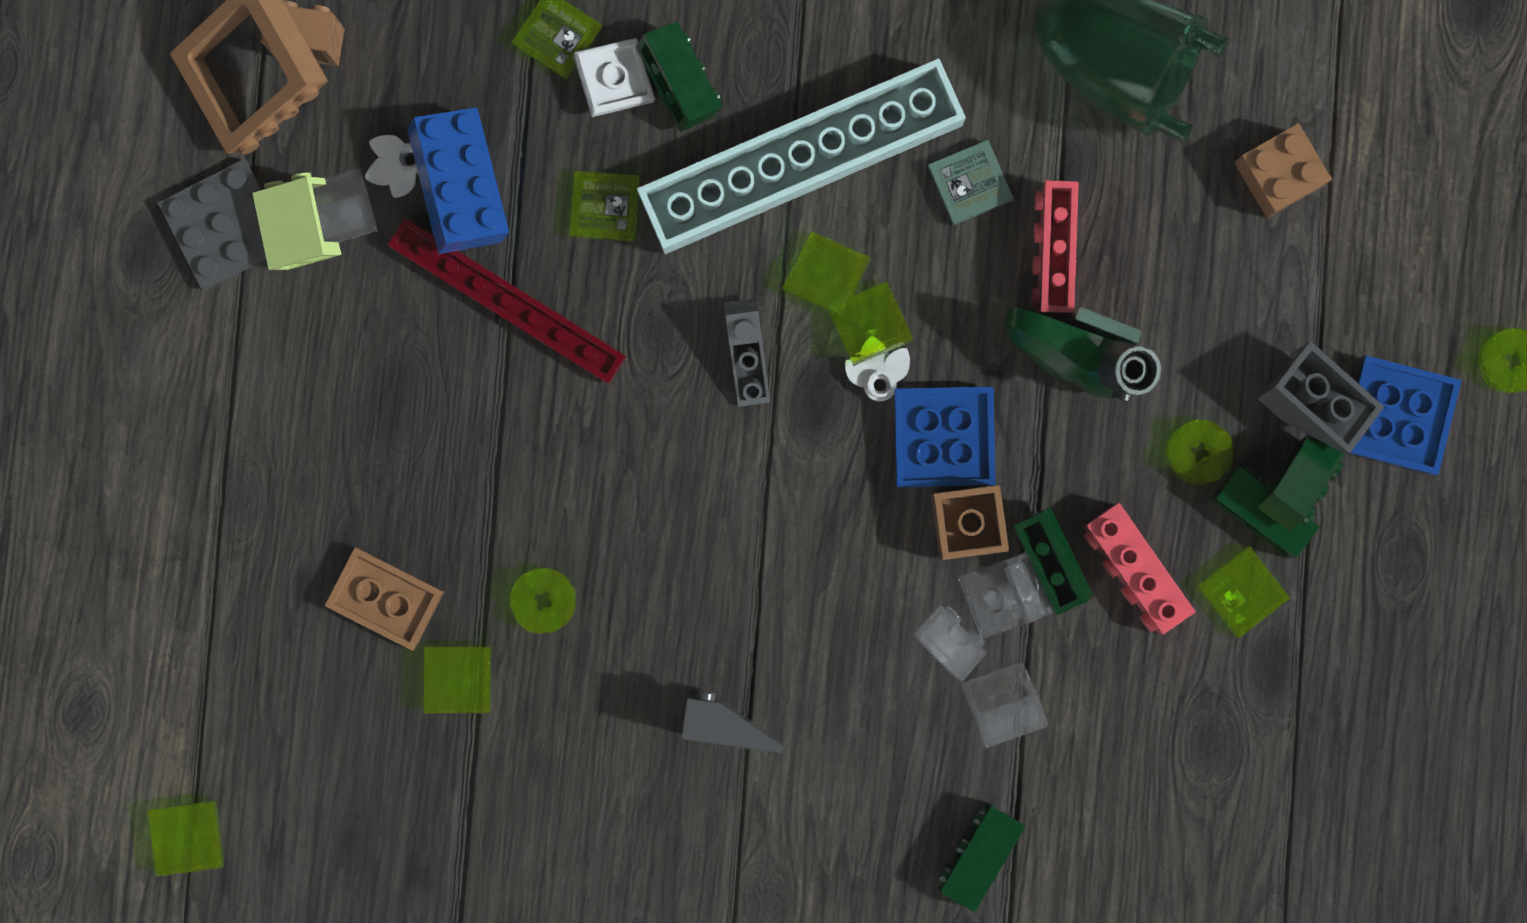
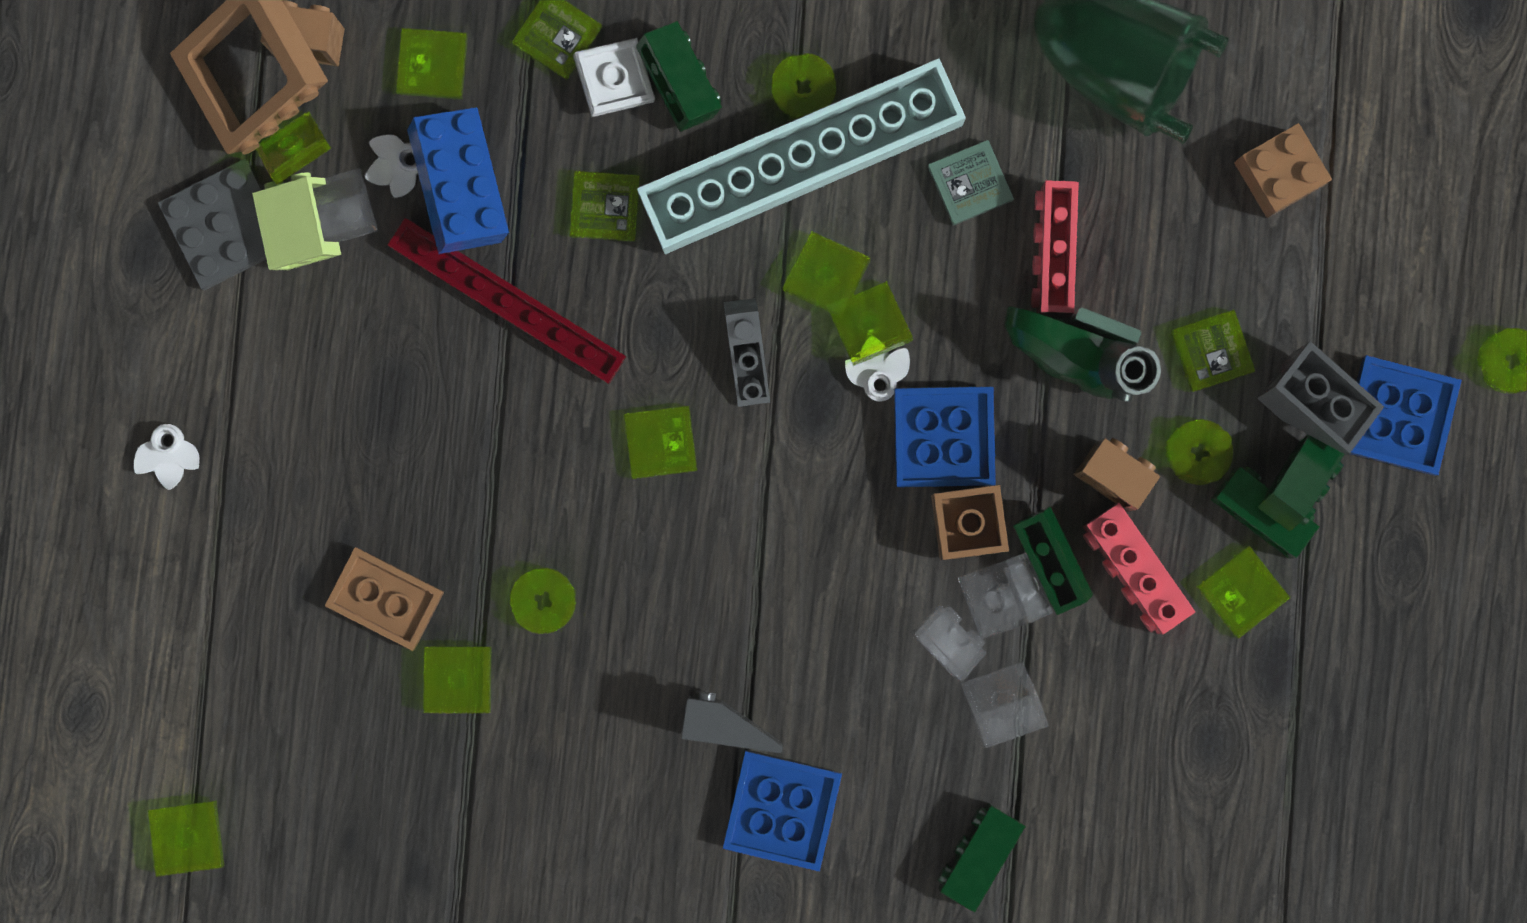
none -> white plate [134,424,200,490]
none -> clear neon green plate [256,111,331,185]
none -> clear neon green tile [396,28,468,99]
none -> clear neon green tile [624,406,697,479]
none -> blue plate [723,750,842,872]
none -> clear neon green plate [772,53,836,119]
none -> medium nougat brick [1074,438,1161,512]
none -> clear neon green tile [1171,310,1255,393]

